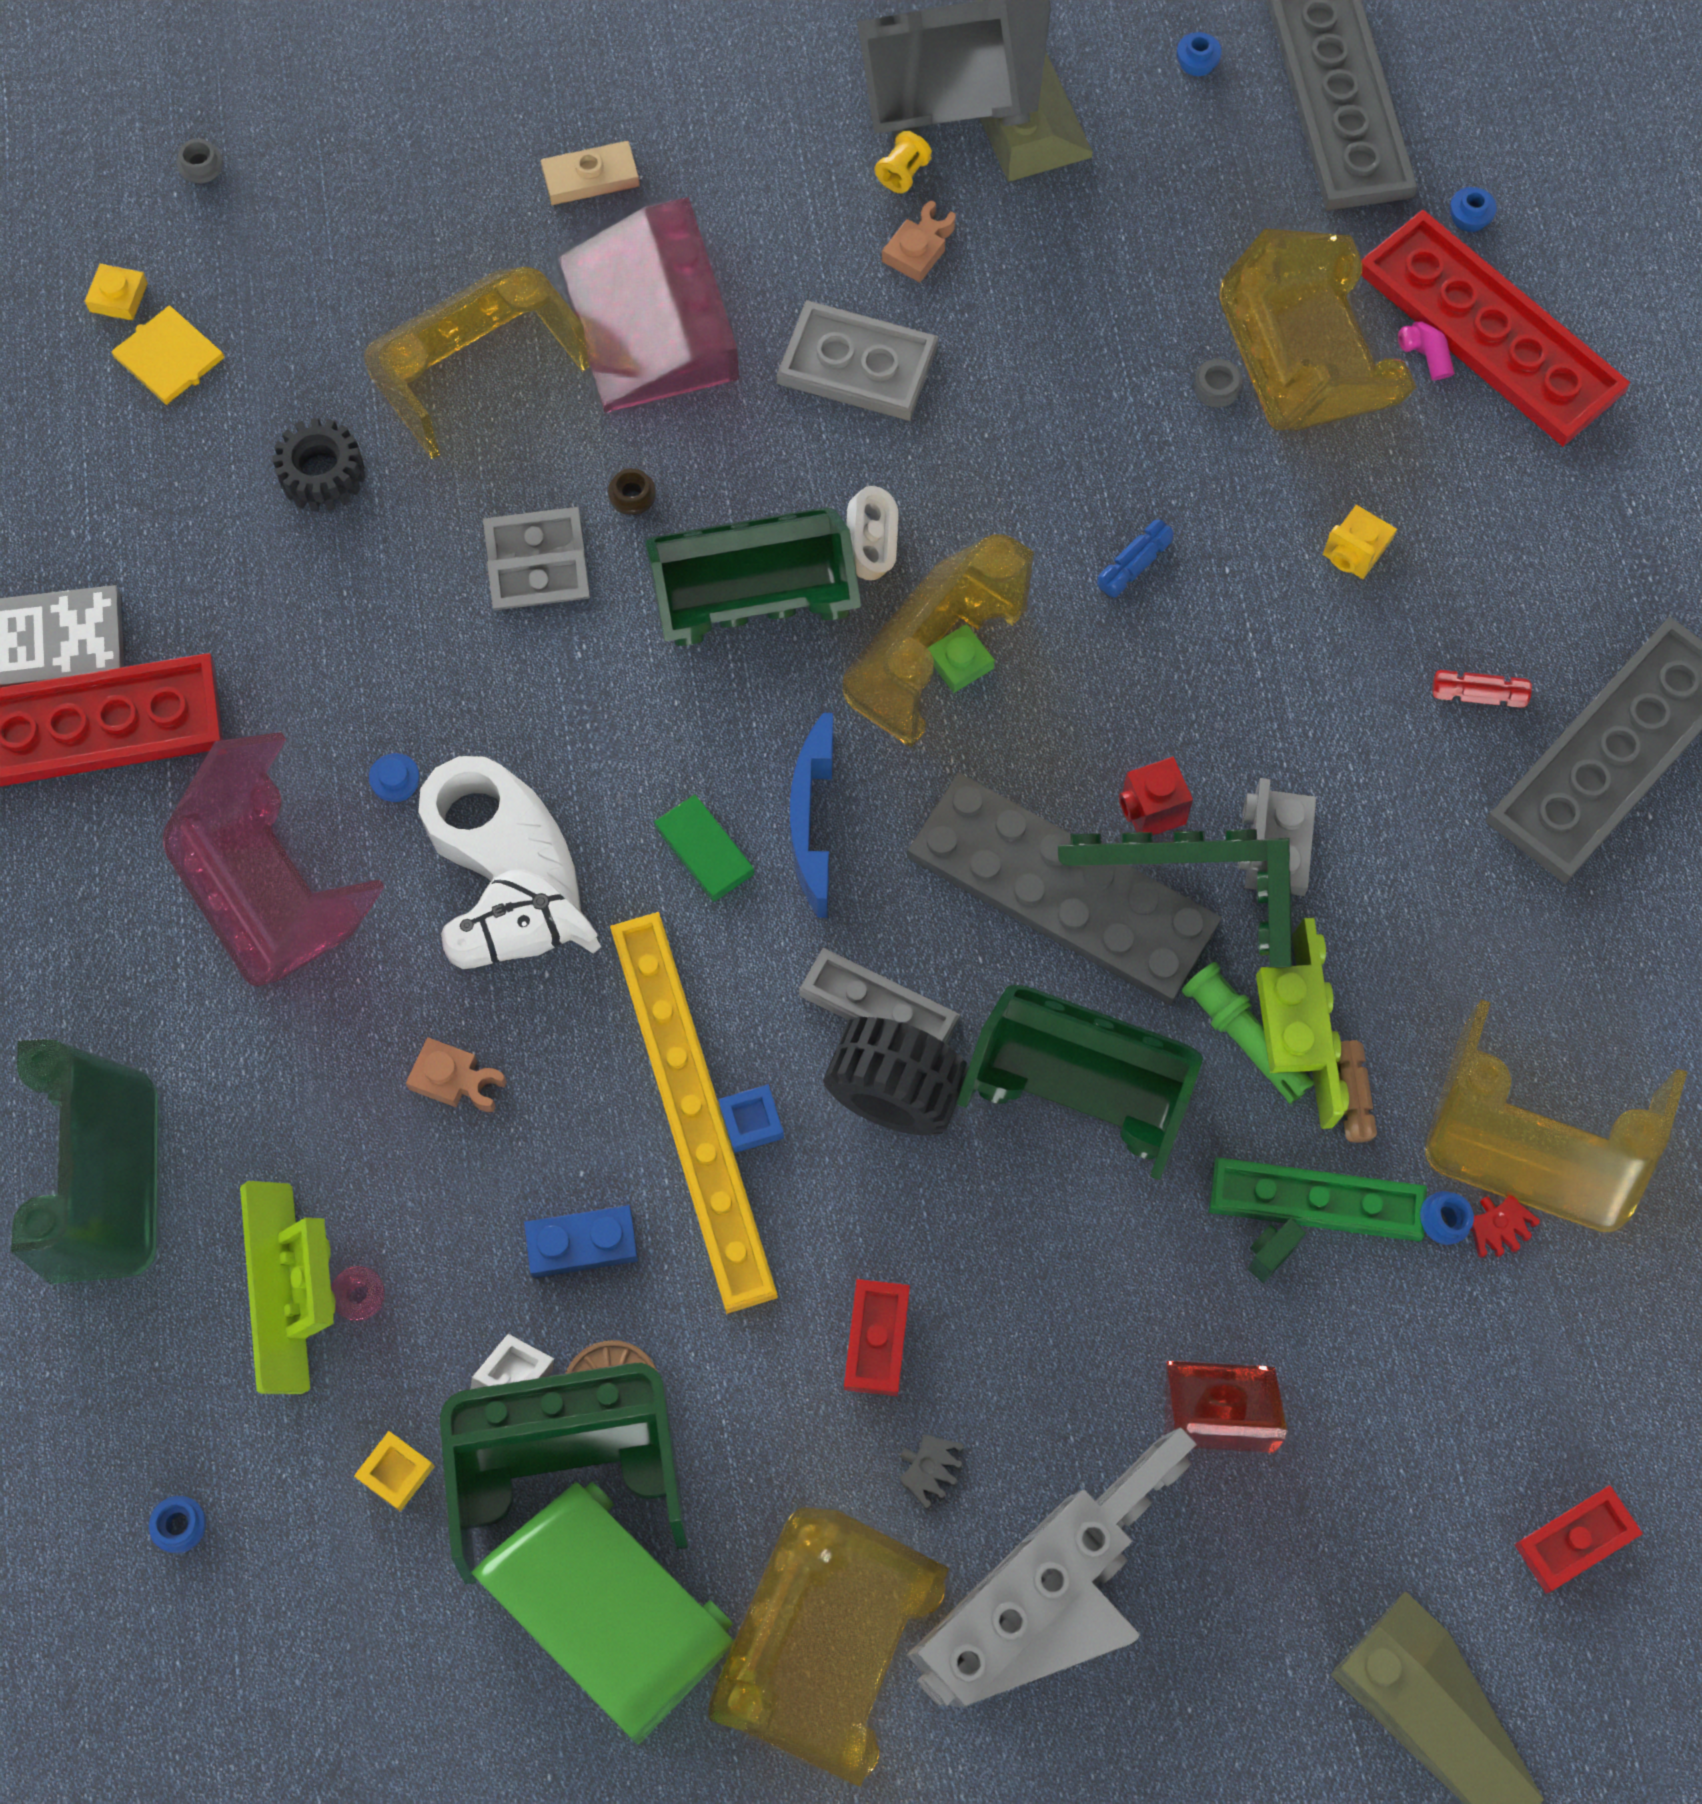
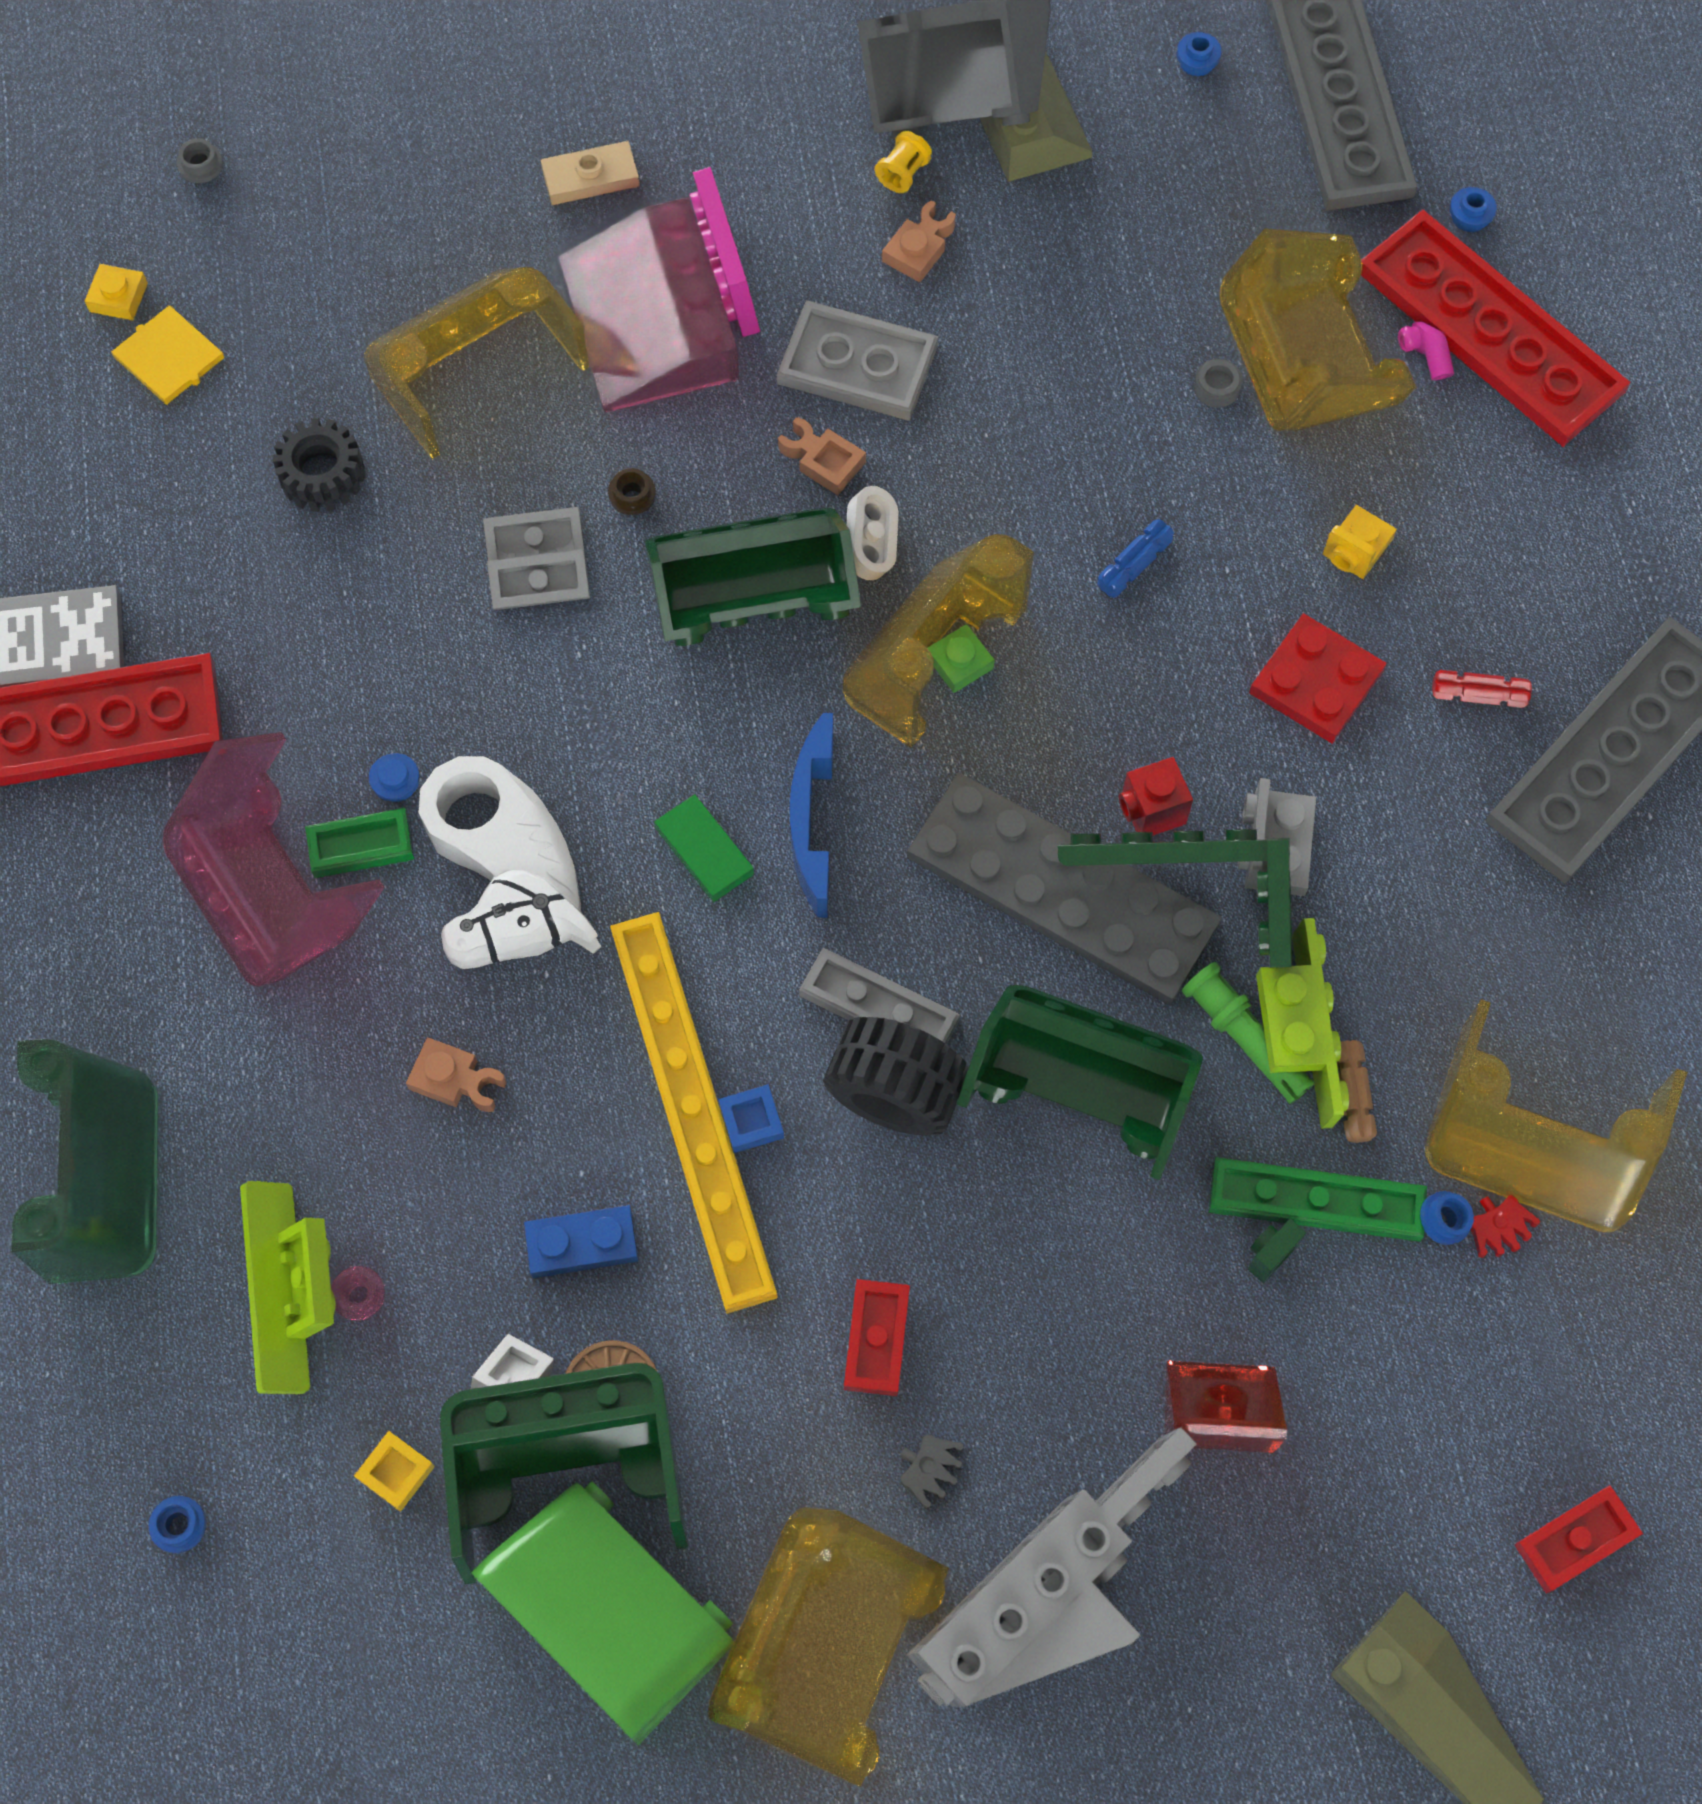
none -> green tile [305,808,415,878]
none -> dark pink plate [689,167,760,337]
none -> nougat plate [778,418,866,495]
none -> red plate [1249,613,1387,744]

